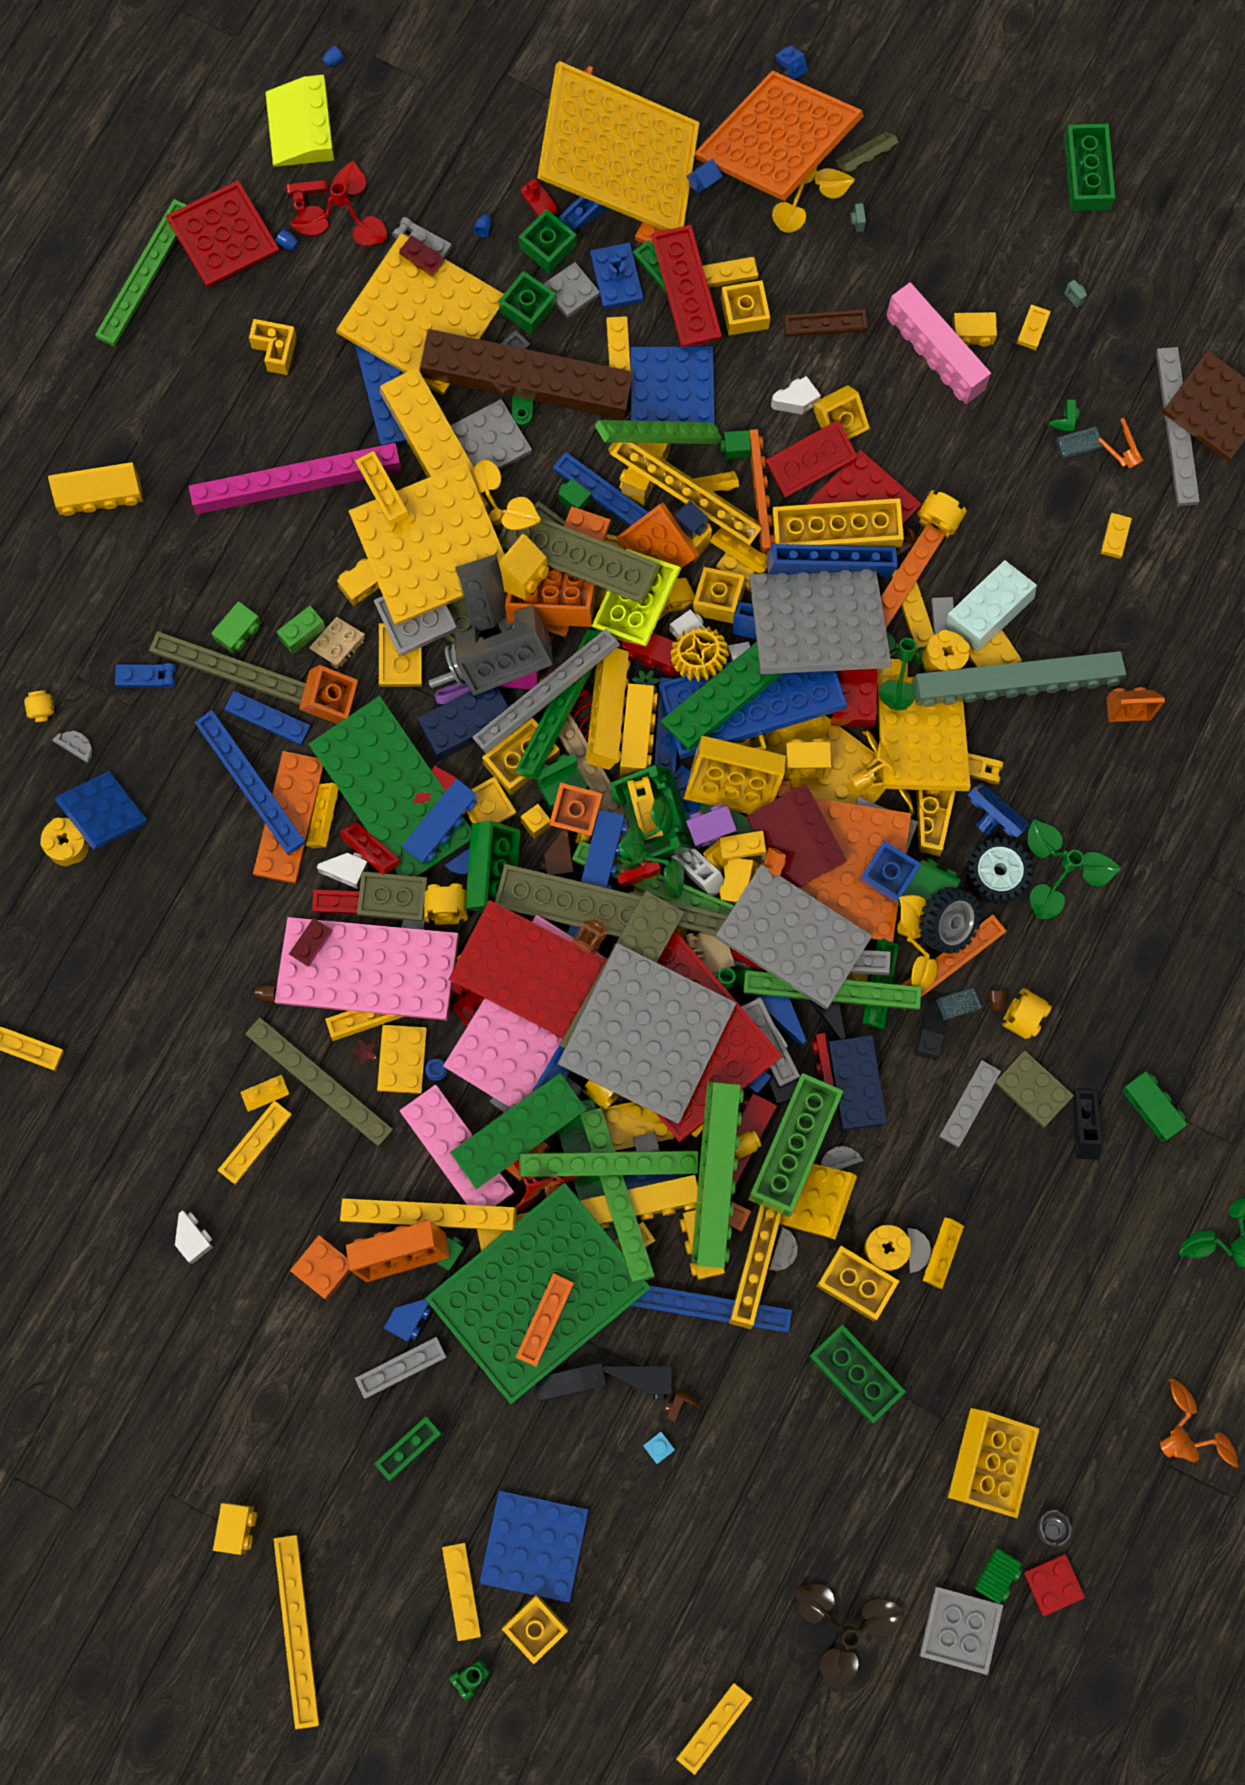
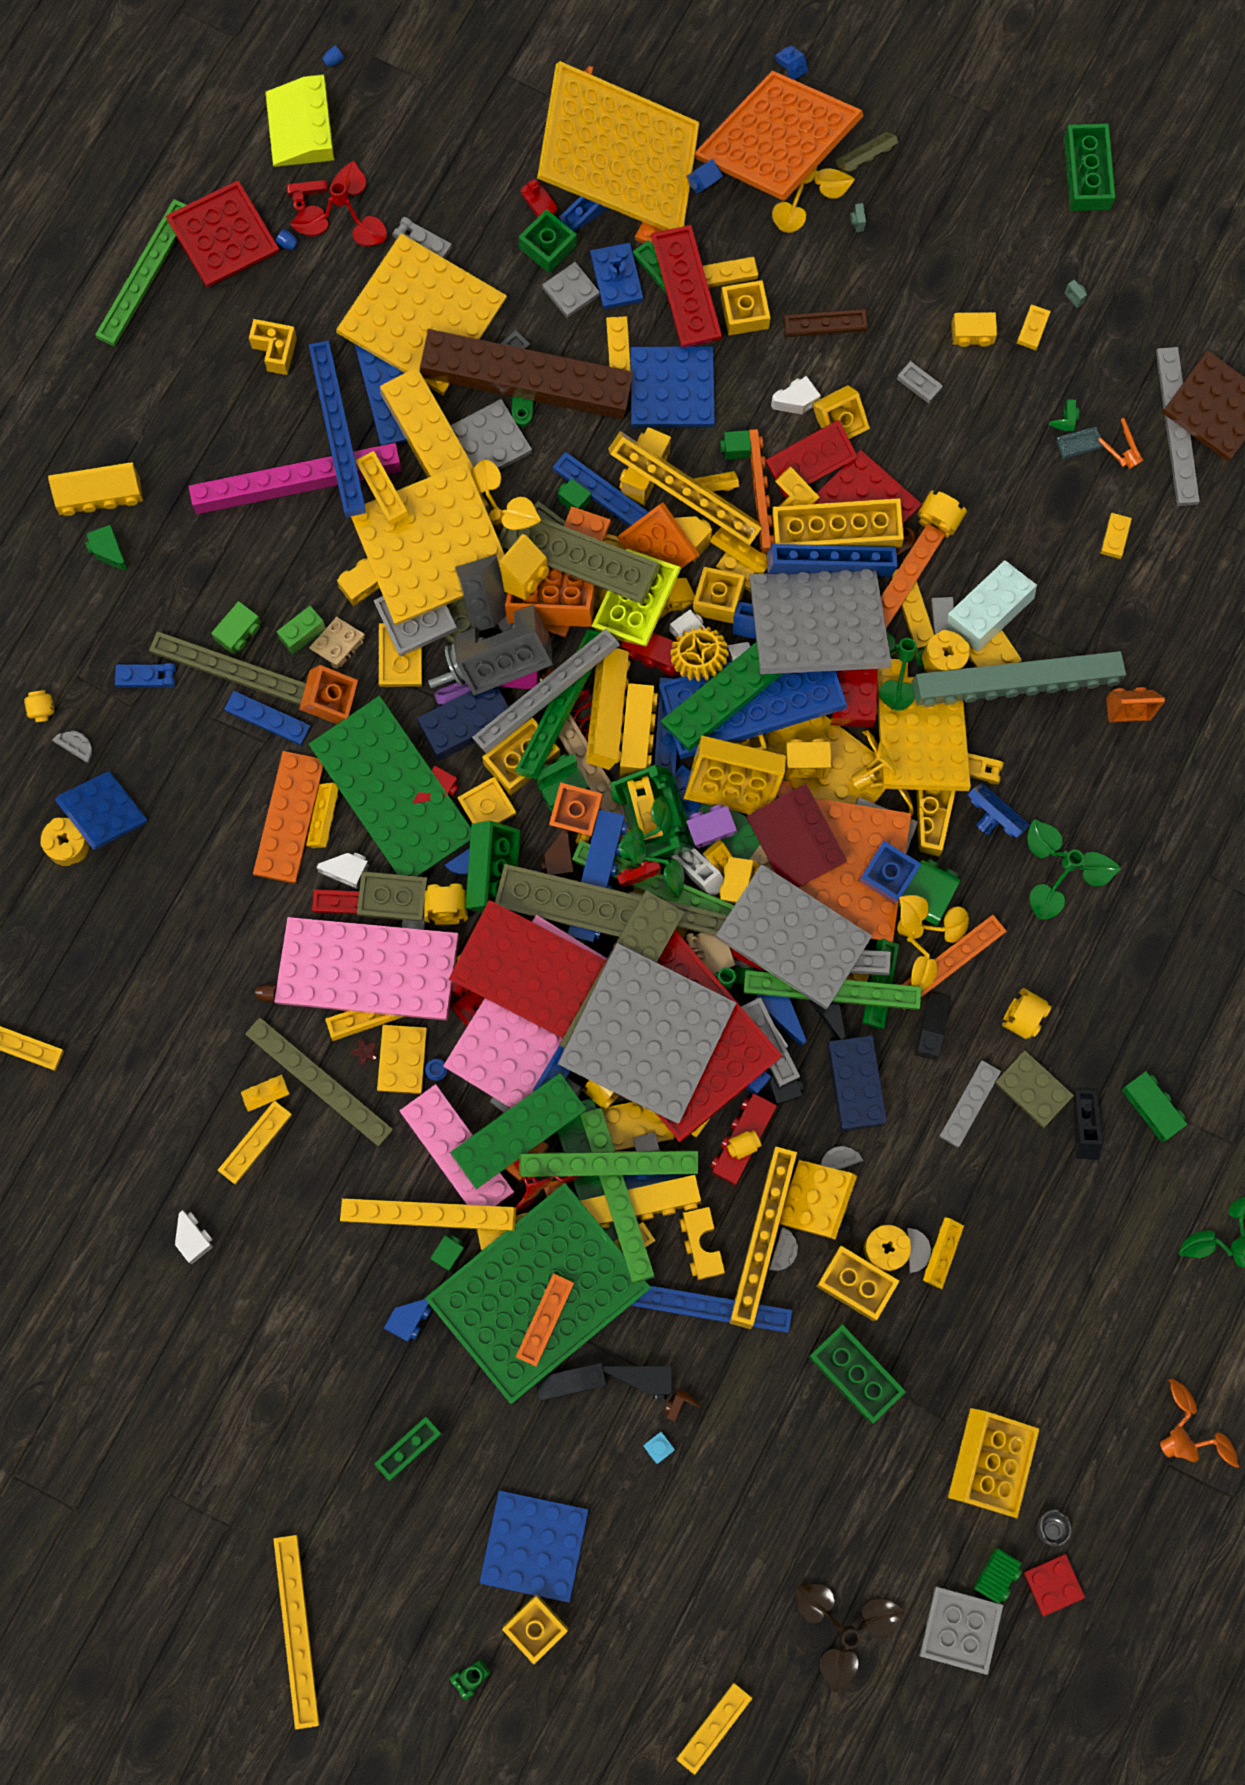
blue plate [194,710,306,855] -> none
yellow brick [213,1503,257,1555] -> none
dark red plate [289,918,333,967] -> none
orange brick [290,1235,351,1301] -> none
red plate [340,822,400,875] -> none
orange brick [346,1220,450,1282] -> none
light grey plate [355,1337,447,1399] -> none
dark red plate [399,235,445,277] -> none
blue brick [402,779,478,865] -> none
yellow plate [442,1543,481,1641] -> none
blue hose [473,214,492,238] -> none
green brick [498,271,557,335] -> none
yellow brick [521,804,551,839] -> none
clear orange brick [572,919,608,956] -> none
bright green plate [595,420,722,444] -> none
green plant [632,670,660,692] -> none
dark blue brick [675,501,708,540] -> none
bright green brick [691,1081,743,1268] -> none
yellow plate [720,831,767,861] -> none
orange plate [728,1201,751,1232] -> none
bright green brick [748,1073,843,1218] -> none
orange plate [764,847,786,876] -> none
red plate [811,1033,834,1086] -> none
bright pink brick [887,282,991,404] -> none
black wheel [919,887,981,954] -> none
clear light blue tile [936,988,982,1020] -> none
wheel [966,838,1032,904] -> none
reddish brown hose [989,991,1007,1011] -> none
none -> green slope [85,525,128,571]
none -> blue plate [308,340,366,518]
none -> yellow plate [775,466,819,507]
none -> light grey plate [897,361,943,403]

